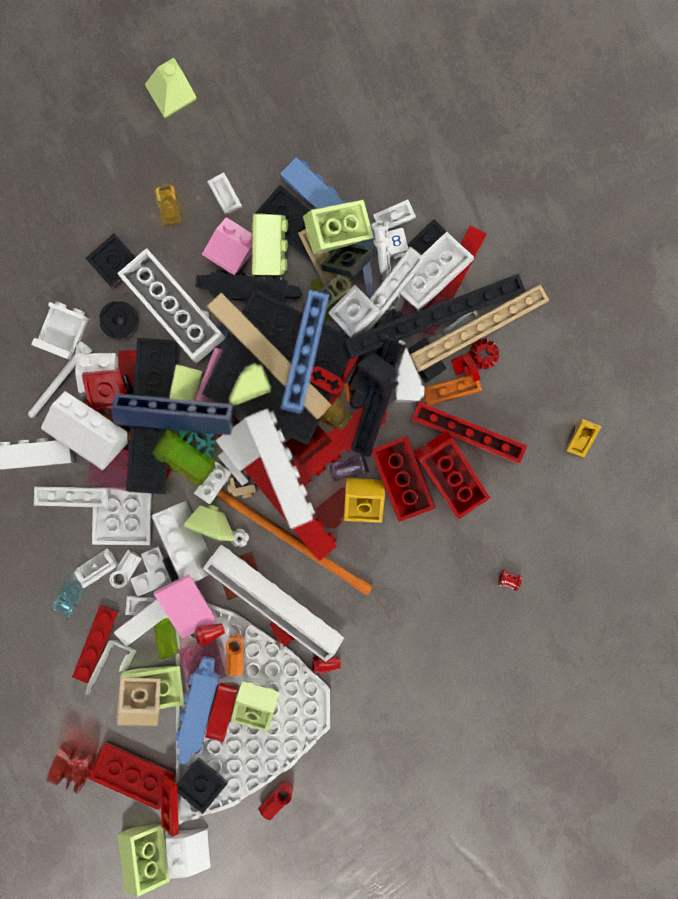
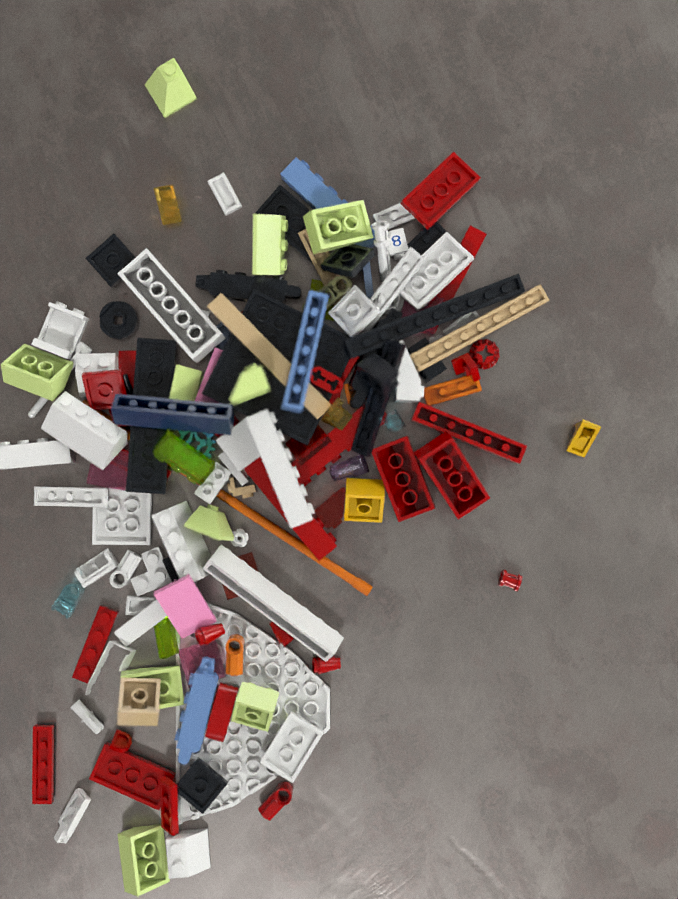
clear red wheel [46,742,96,794] -> none
bright pink slope [202,217,253,275] -> none
none -> yellowish green slope [1,344,73,401]
none -> red plate [32,725,54,804]
none -> white hinge [54,788,91,844]
none -> white axle [70,699,104,734]
none -> red tile [109,729,132,753]
none -> white plate [260,711,324,783]
none -> clear light blue slope [384,409,407,433]
none -> red plate [400,152,481,230]

